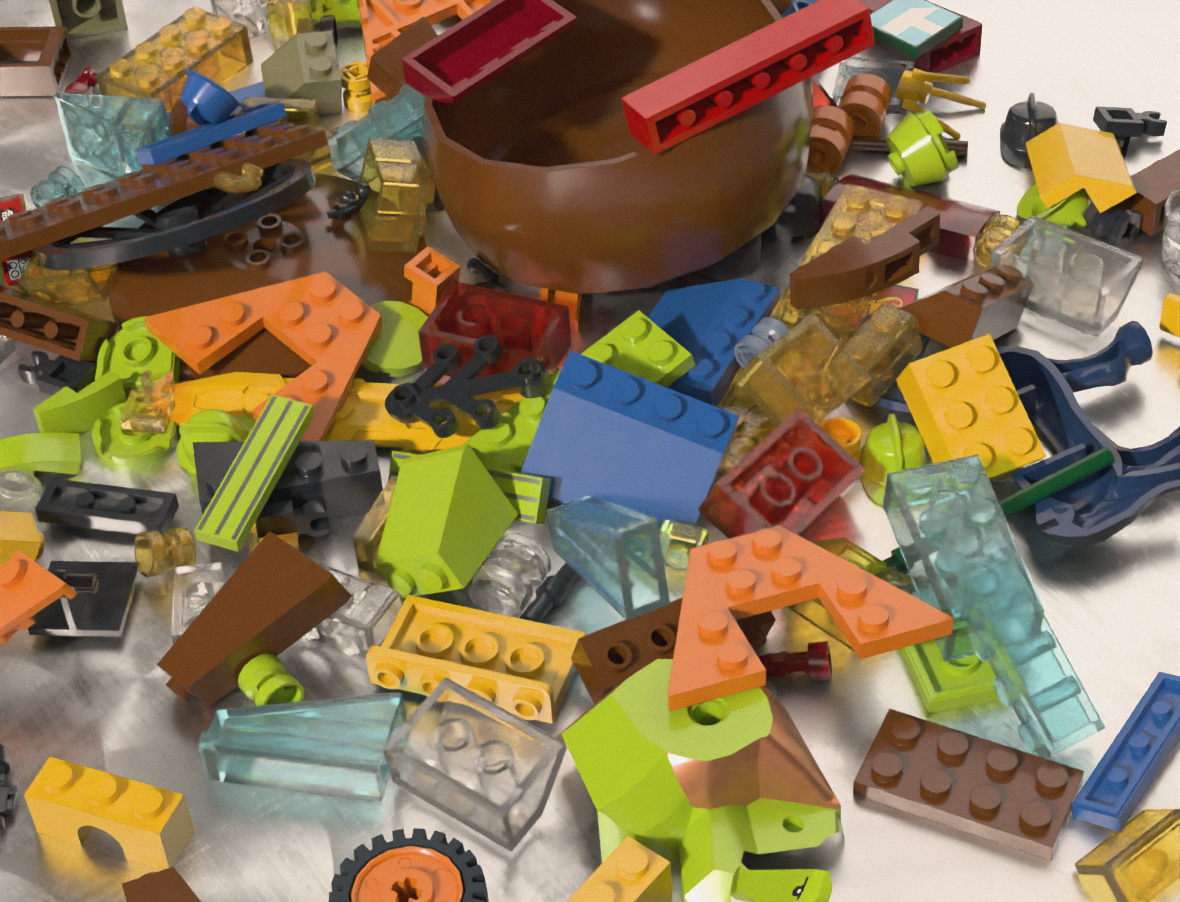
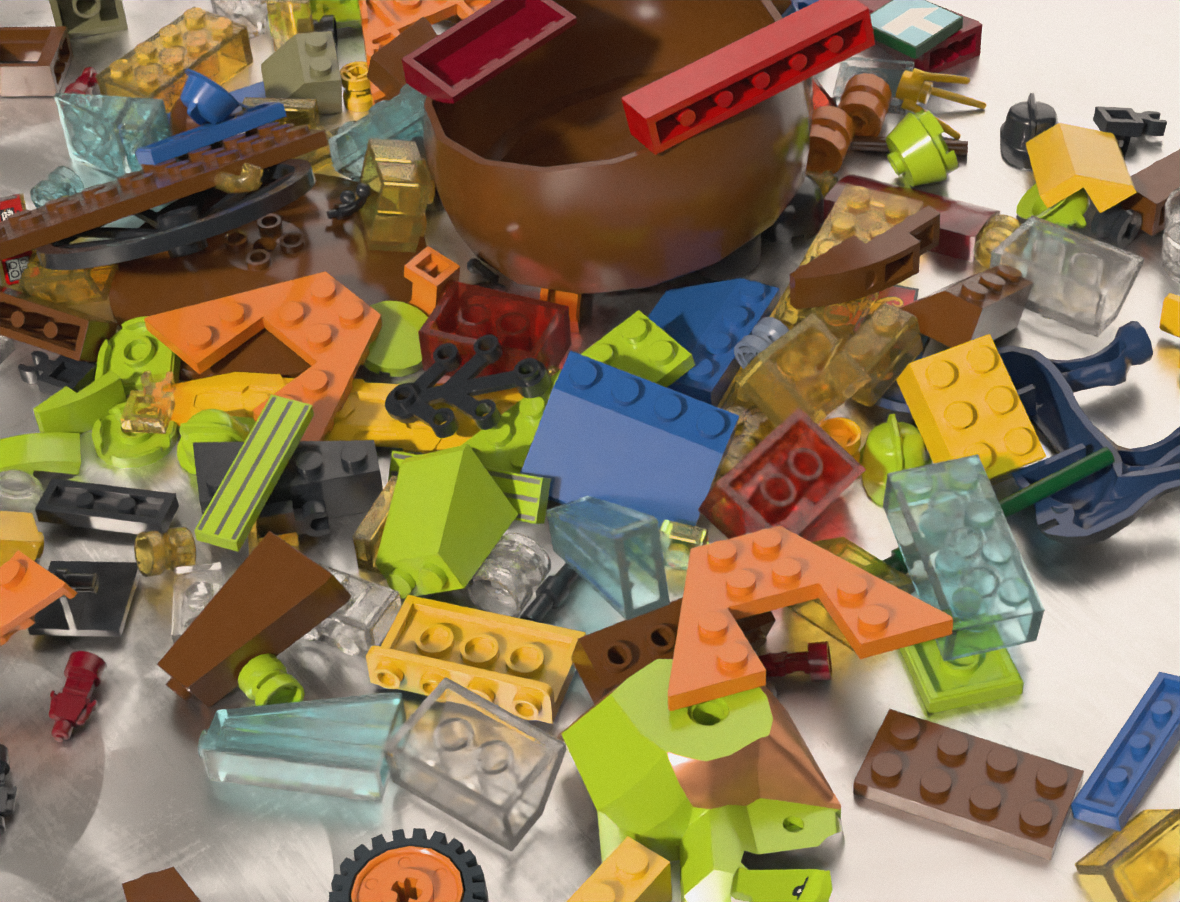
yellow arch [24,756,195,870] -> none
clear light blue brick [944,546,1106,758] -> none
none -> dark red piece [48,651,107,742]

